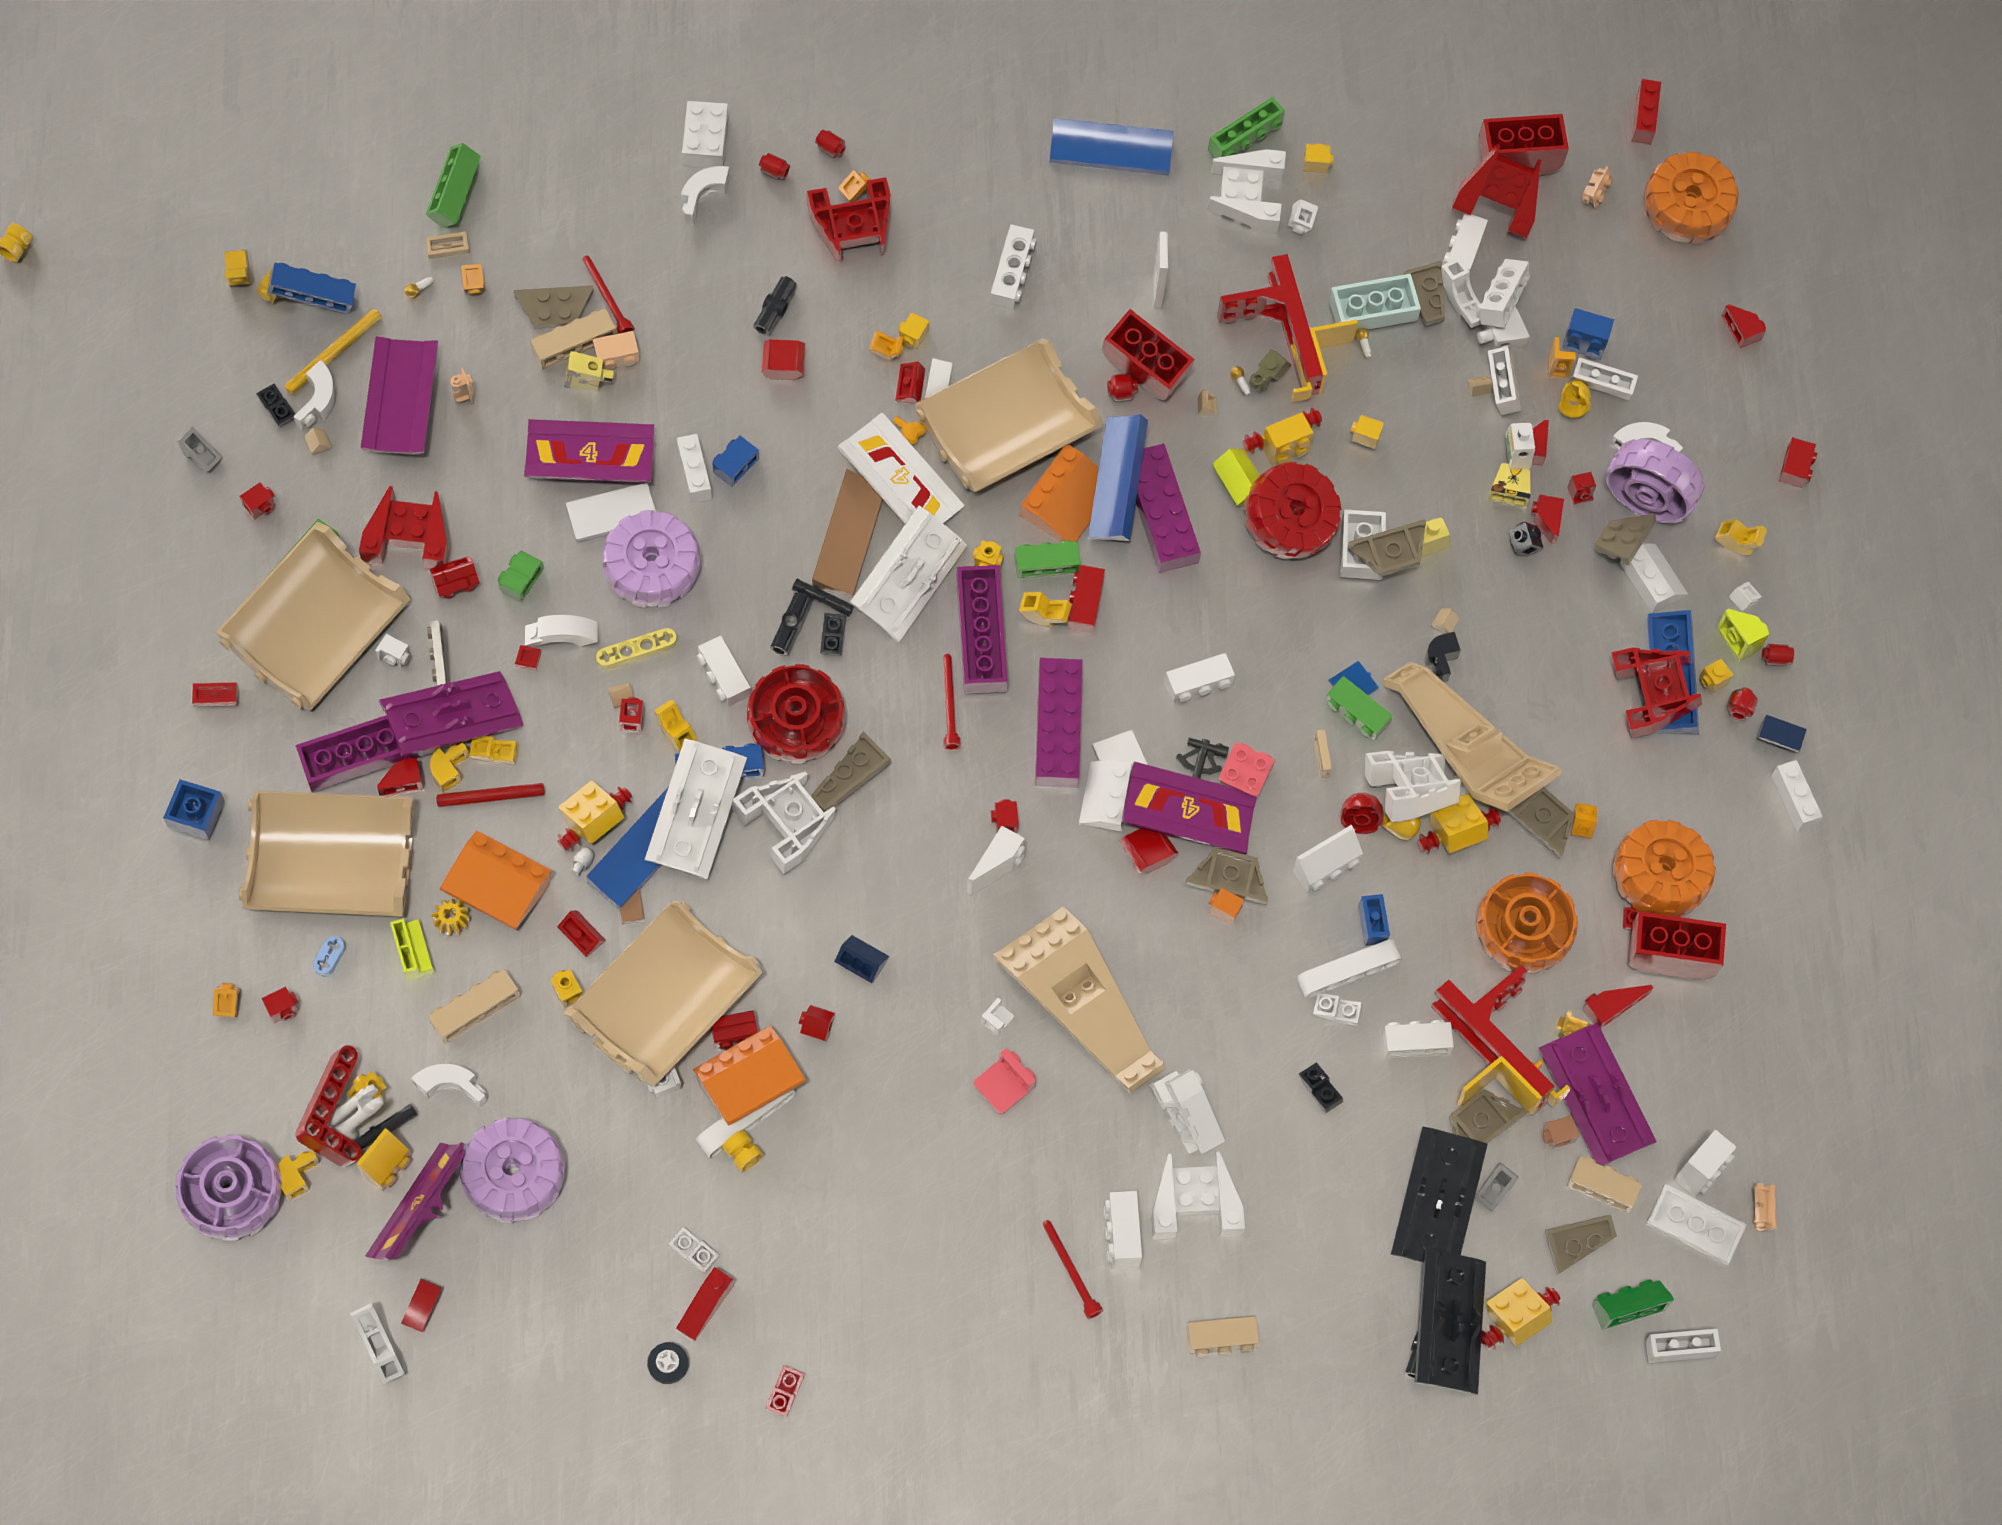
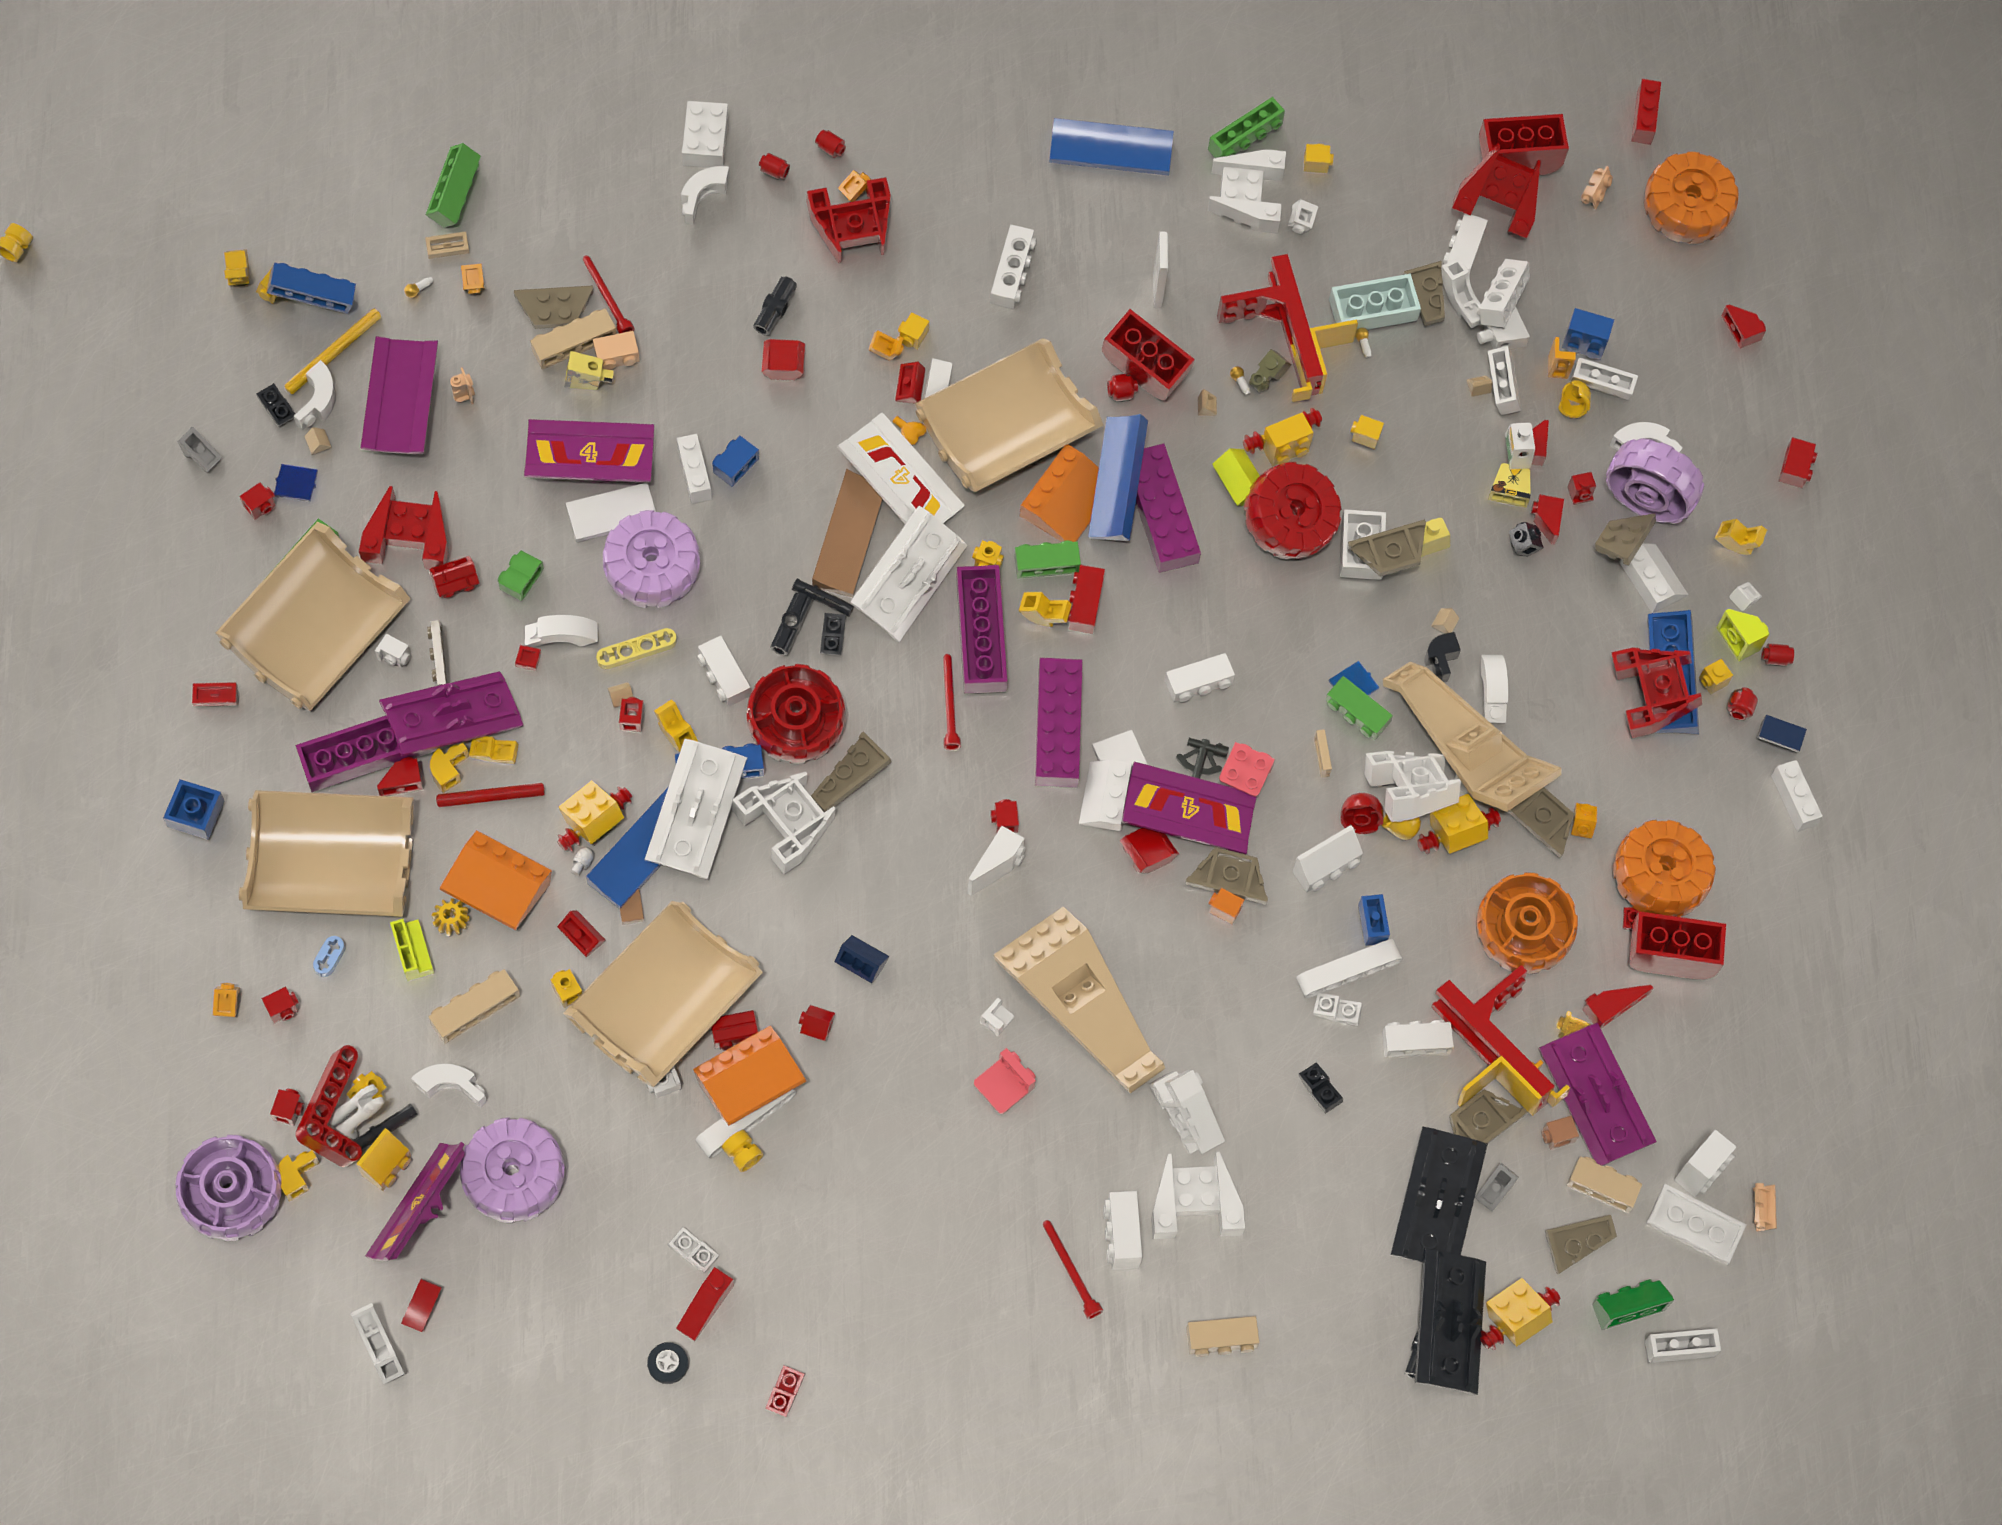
none -> red brick [270,1088,305,1126]
none -> clear blue piece [274,464,318,502]
none -> white arch [1480,655,1508,723]

